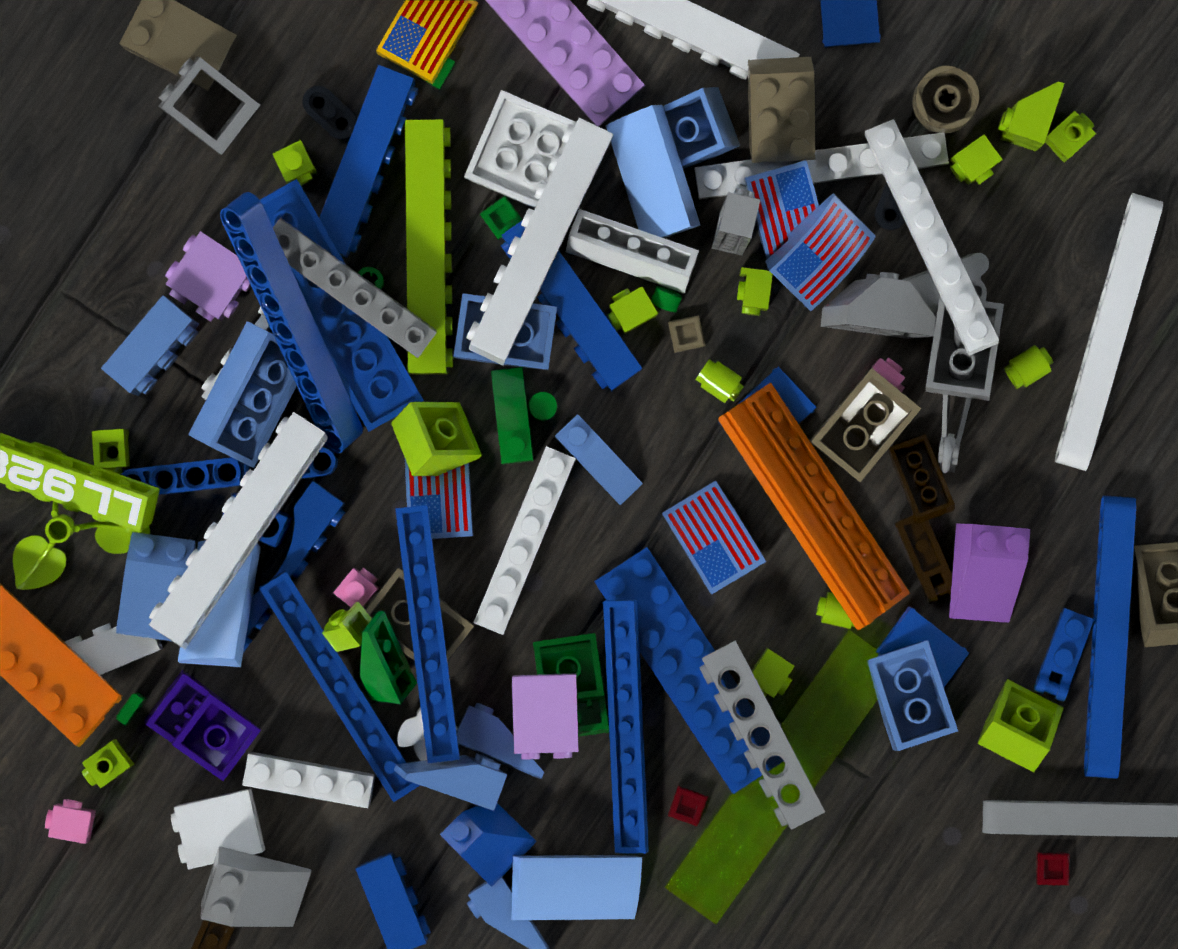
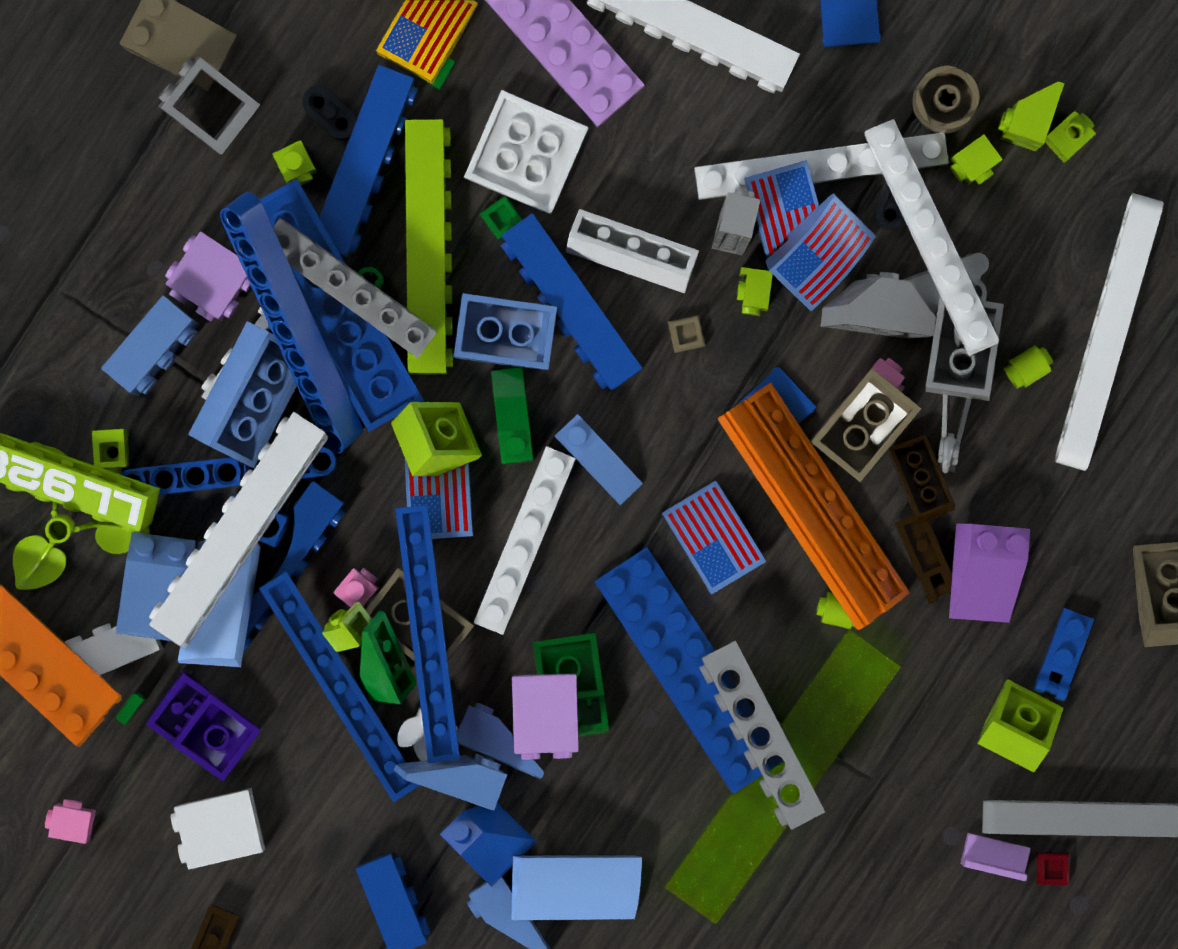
lime brick [82,739,135,788] -> none
light grey slope [201,846,311,927] -> none
white brick [242,752,376,808] -> none
white brick [466,118,613,365] -> none
green piece [527,392,557,422] -> none
blue plate [603,599,649,853] -> none
light blue slope [606,105,700,238] -> none
lime brick [607,286,658,334] -> none
green piece [651,286,683,312] -> none
medium blue slope [663,87,740,169] -> none
dark red tile [667,786,708,826] -> none
lime brick [695,359,744,403] -> none
dark tan brick [748,57,815,163] -> none
lime brick [752,648,795,698] -> none
medium blue slope [867,640,958,751] -> none
blue piece [876,606,969,687] -> none
blue beam [1084,495,1136,779] -> none
none -> lavender panel [960,833,1030,881]

